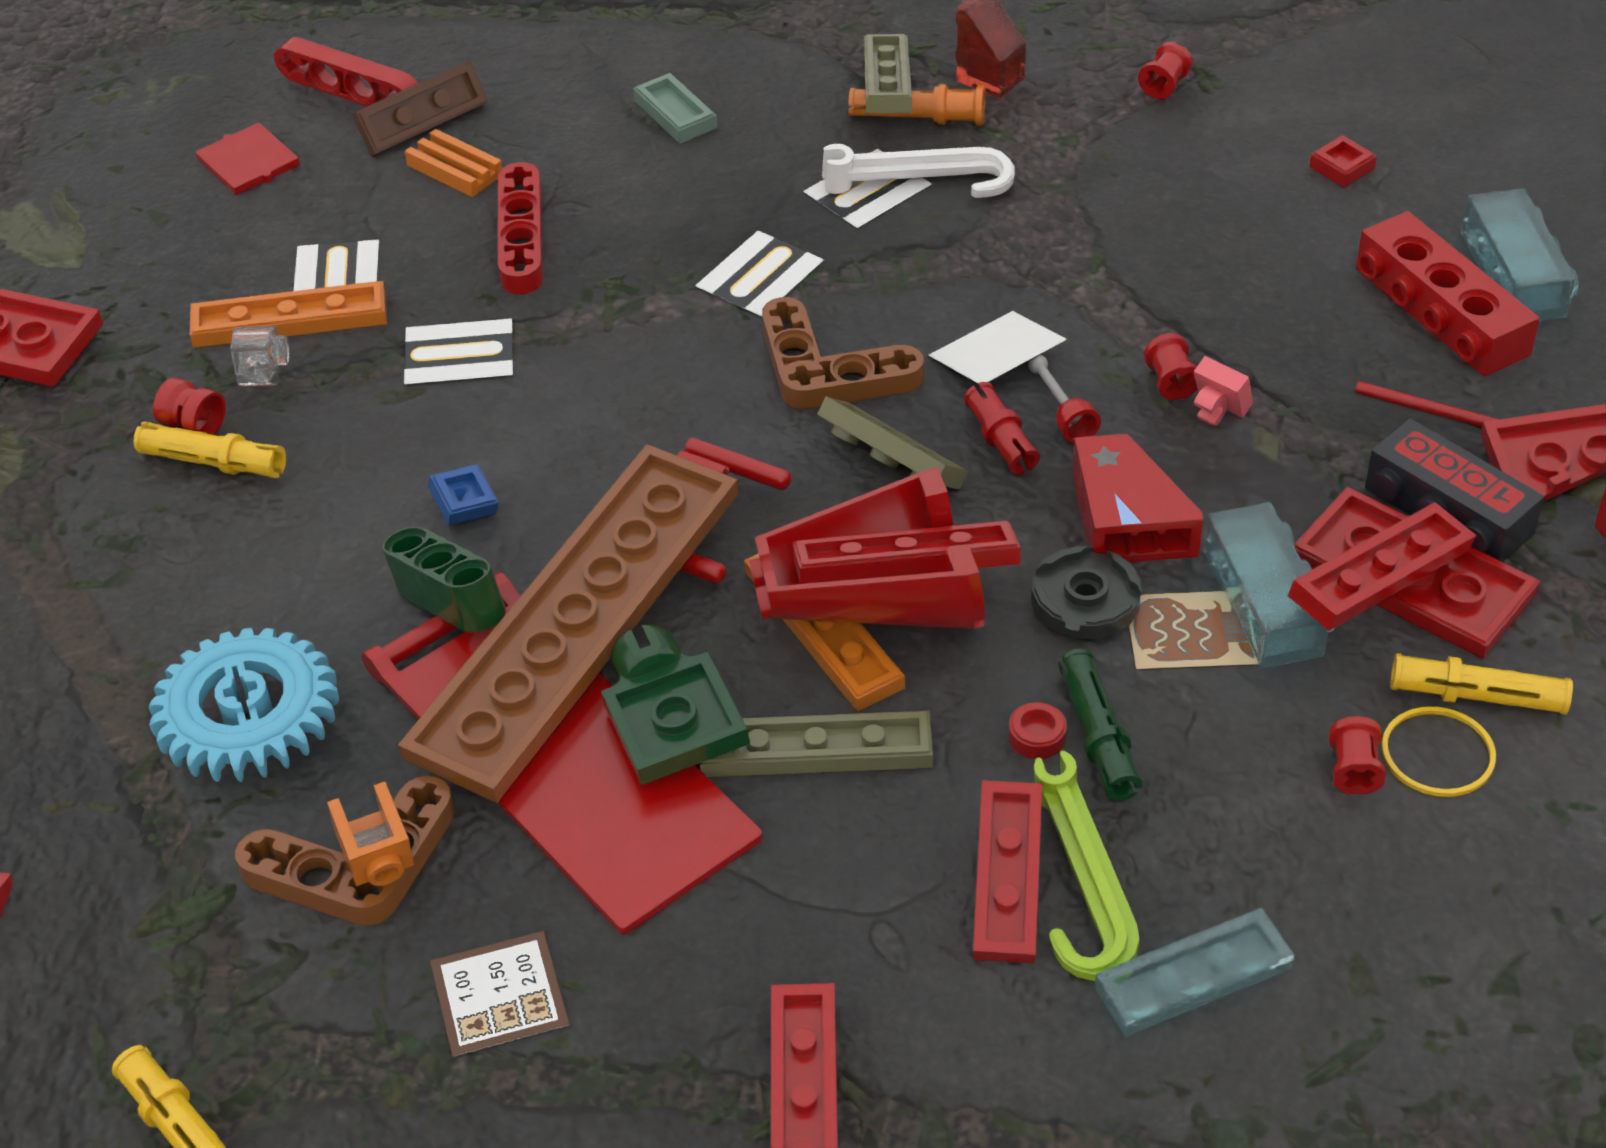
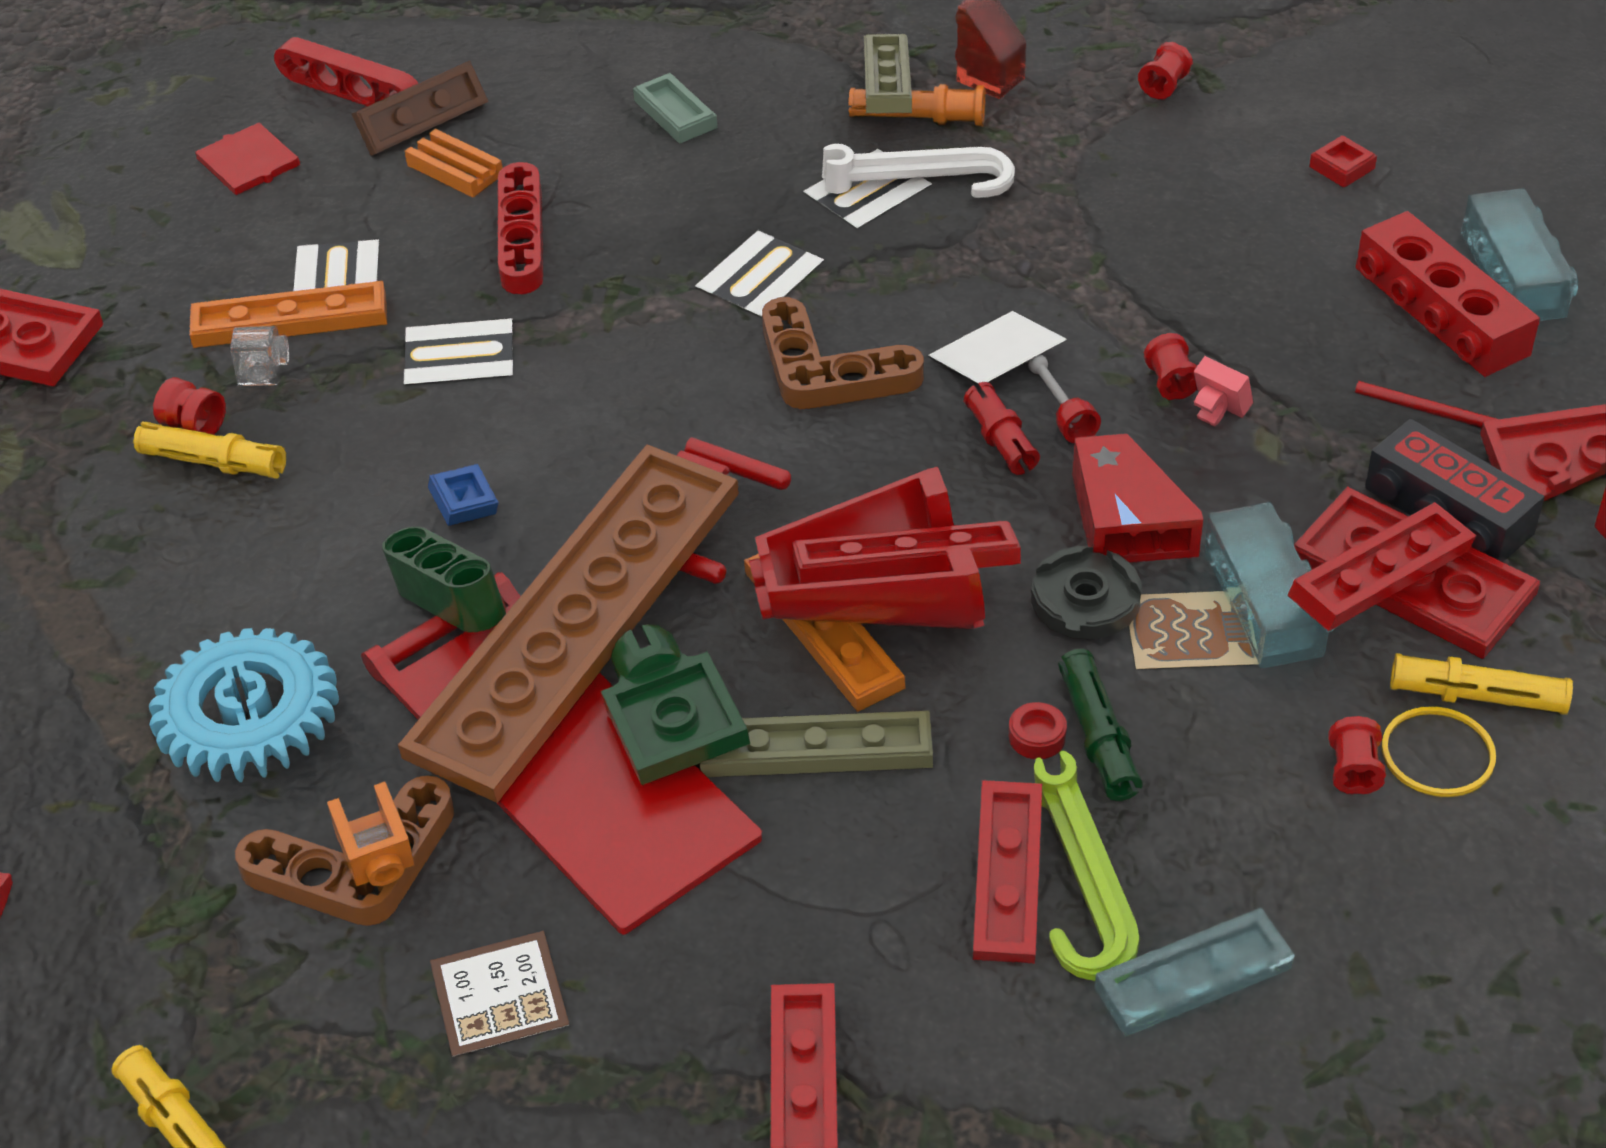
olive plate [817,396,969,490] -> none

